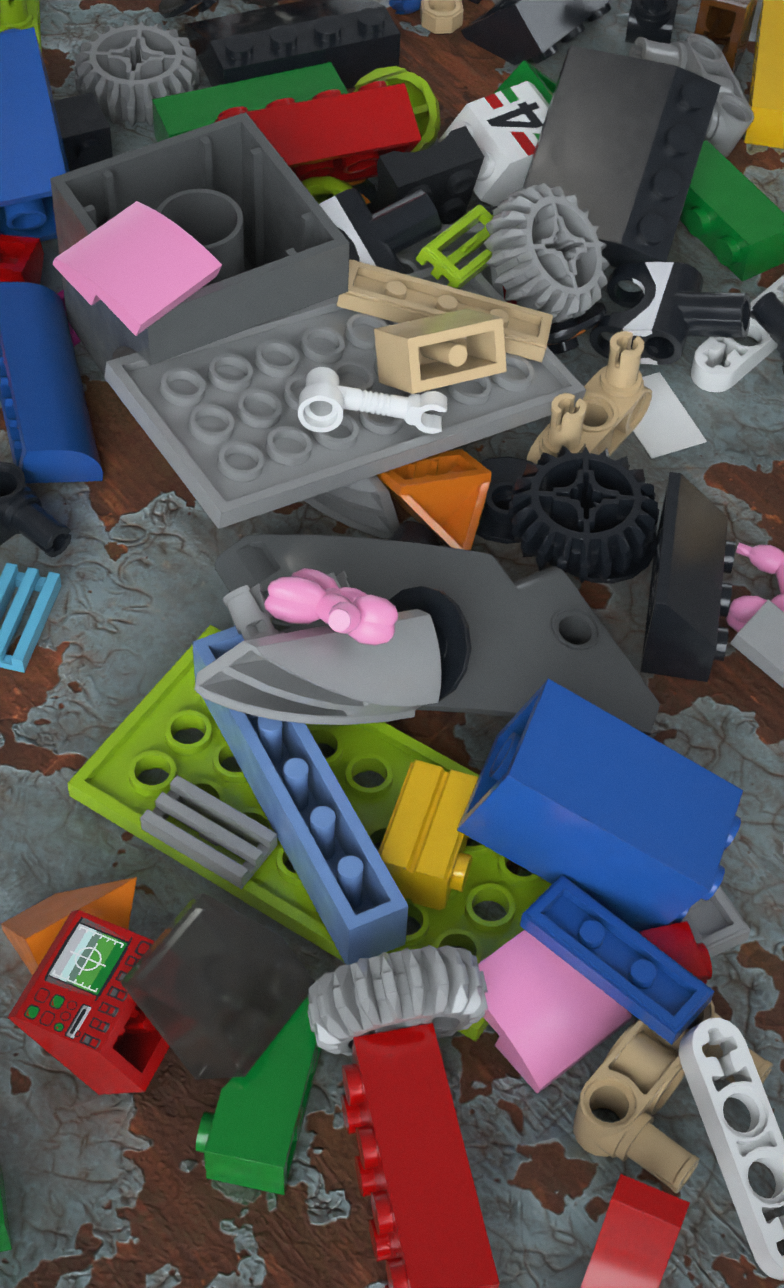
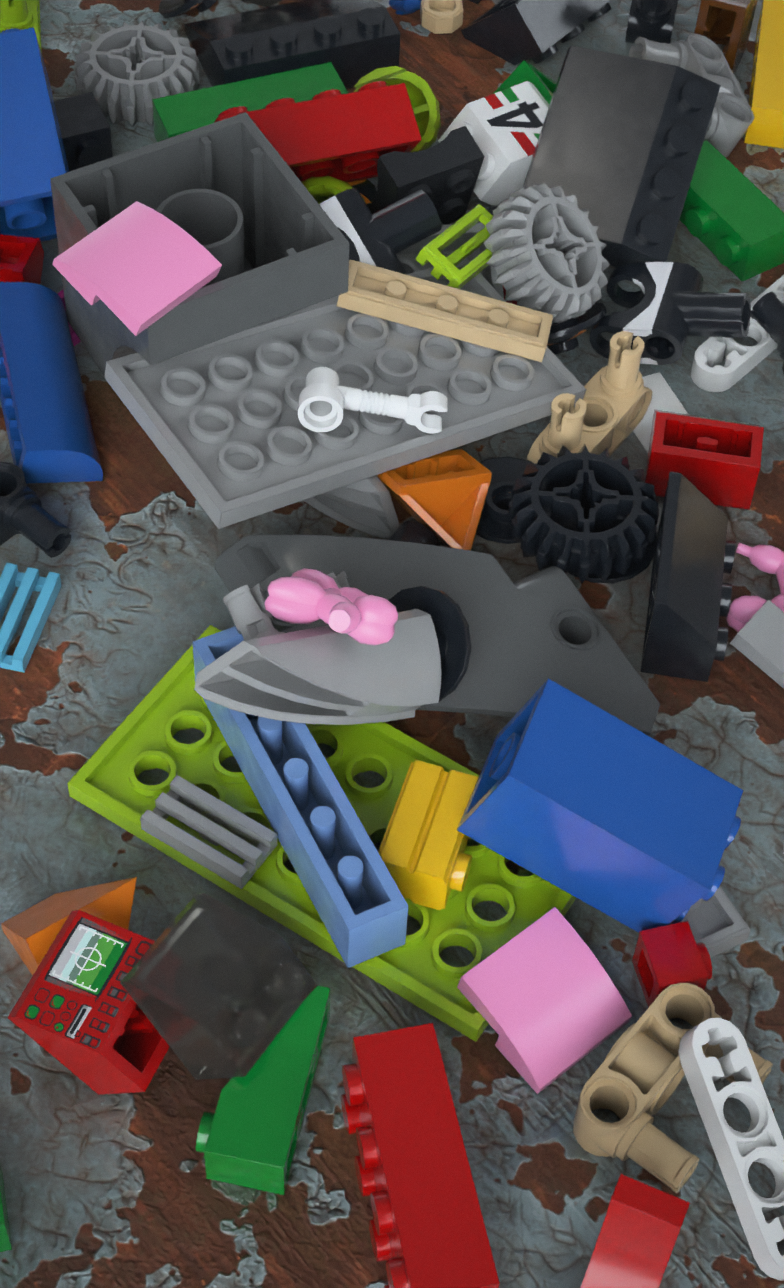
light grey gear [307,945,488,1056] -> none
tan brick [374,309,507,394] -> none
blue tile [519,875,715,1045] -> none
none -> red slope [645,409,764,510]

